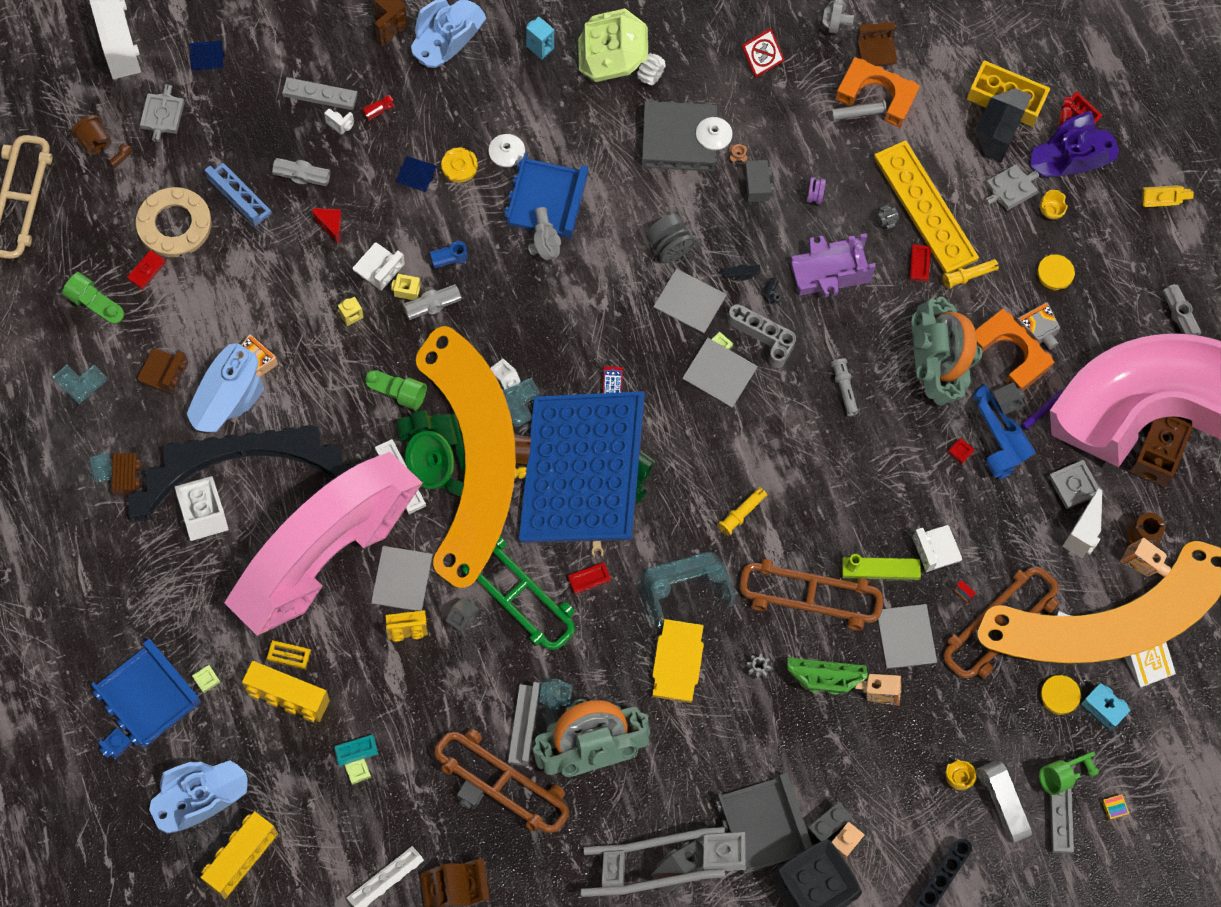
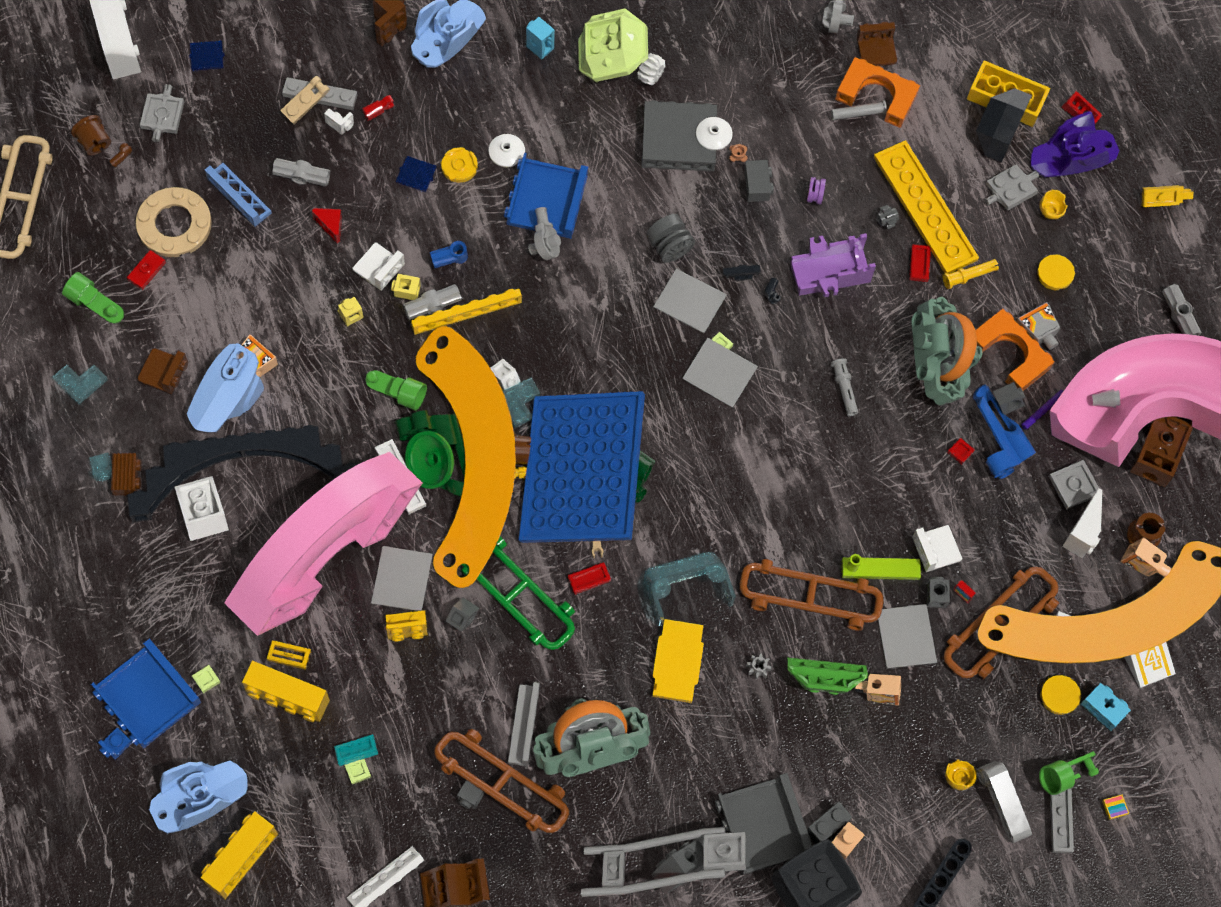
clear light blue brick [540,679,573,709] -> none
tile [603,366,623,393] -> none
yellow pin [717,487,767,536] -> none
light grey beam [728,305,796,368] -> none
piece [741,28,784,77] -> none
red bar [1059,97,1073,126] -> none
none -> tan plate [280,76,330,124]
none -> yellow plate [411,289,522,335]
none -> dark grey brick [927,577,950,608]
none -> light grey cone [1092,389,1121,408]

